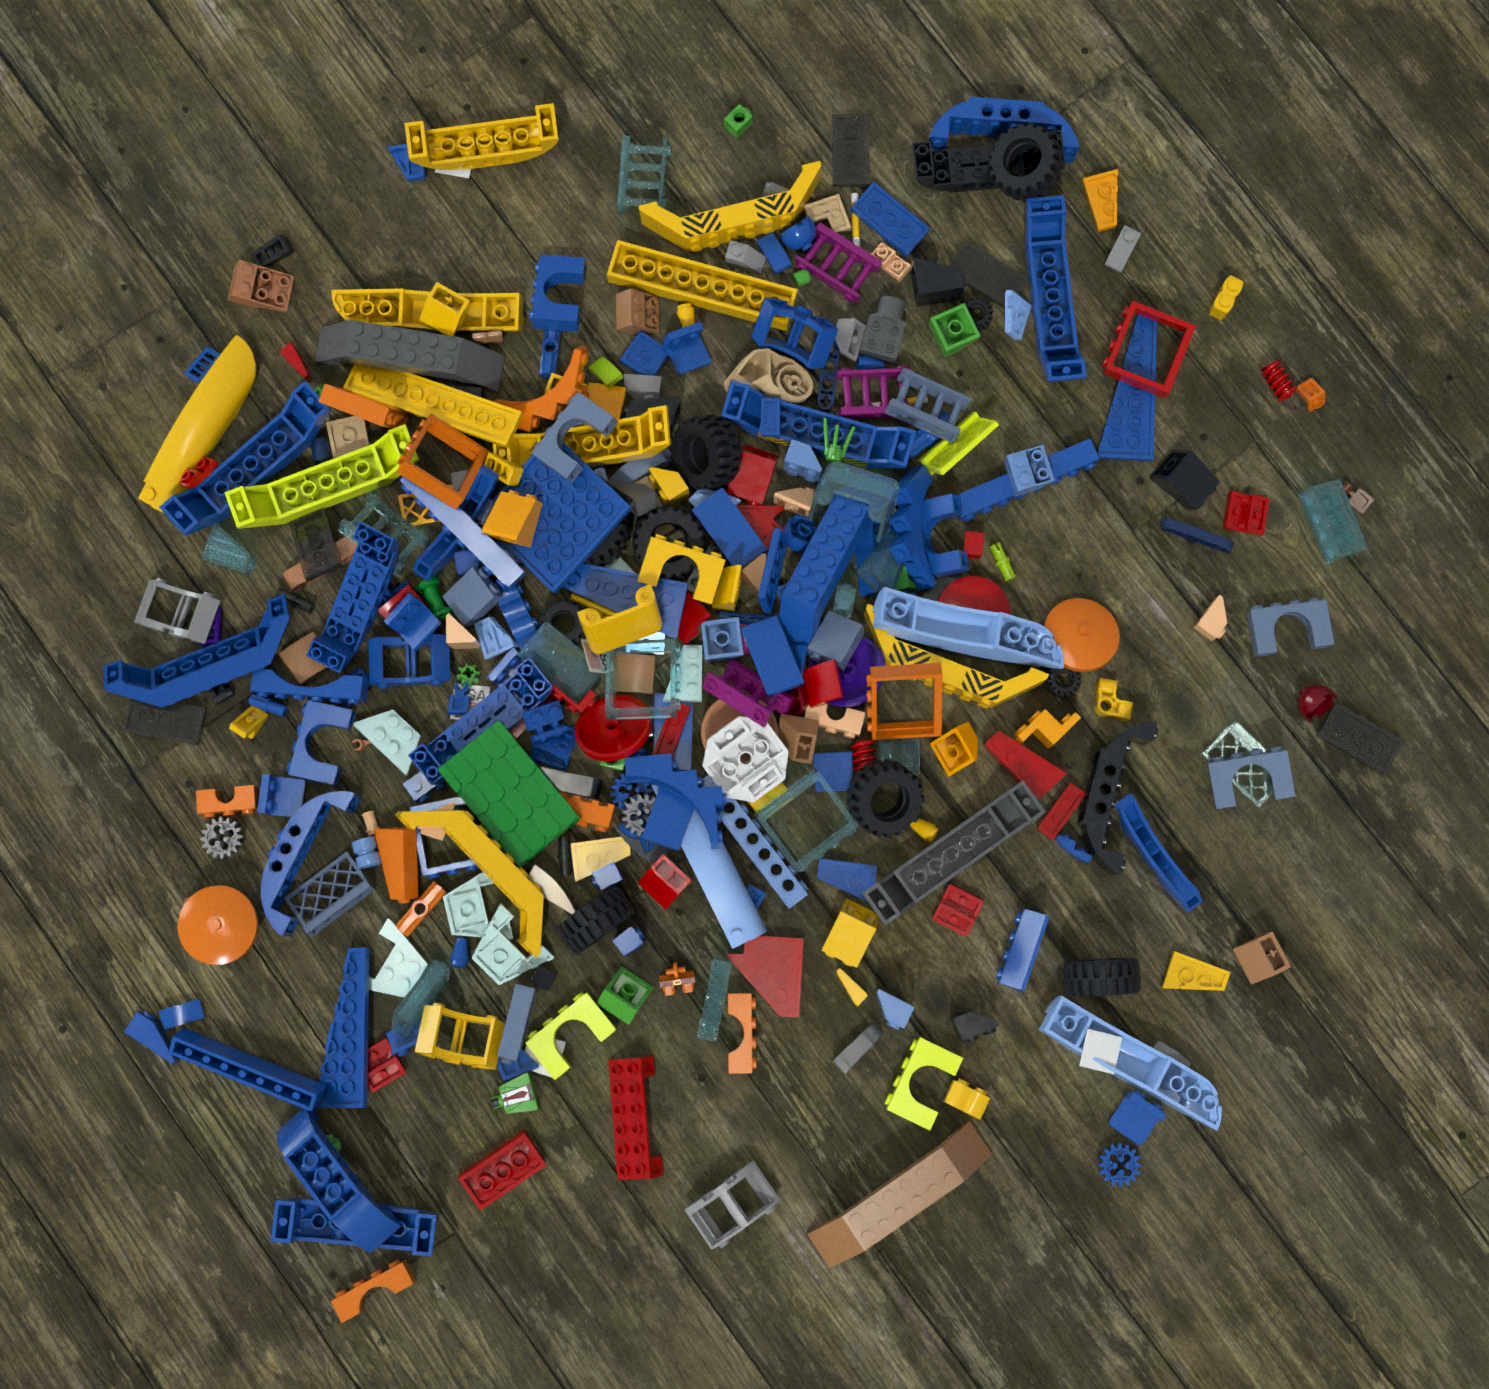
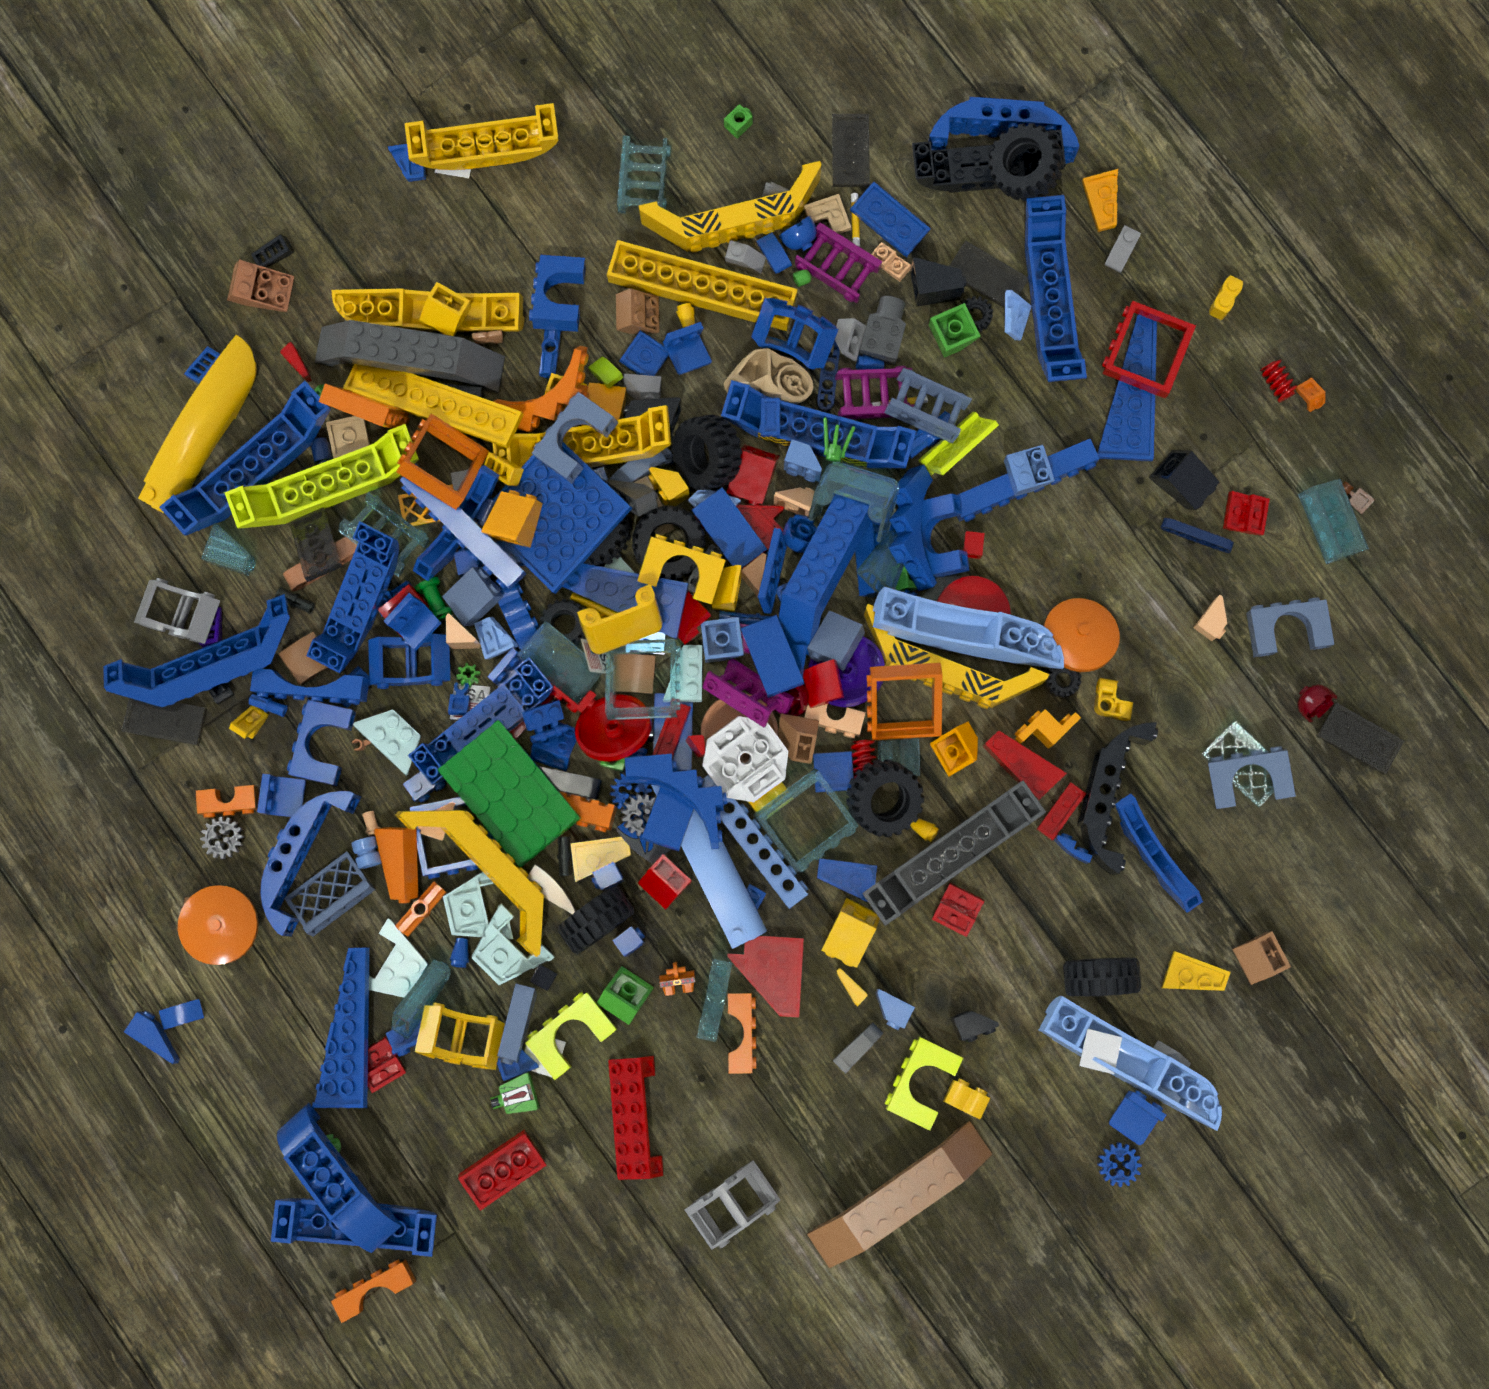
blue brick [168,1028,326,1112] -> none
red slope [178,456,218,489] -> none
clear light blue brick [832,584,856,618] -> none
lime pin [989,542,1016,582] -> none
slope [996,909,1050,991] -> none
none -> red slope [685,735,705,758]

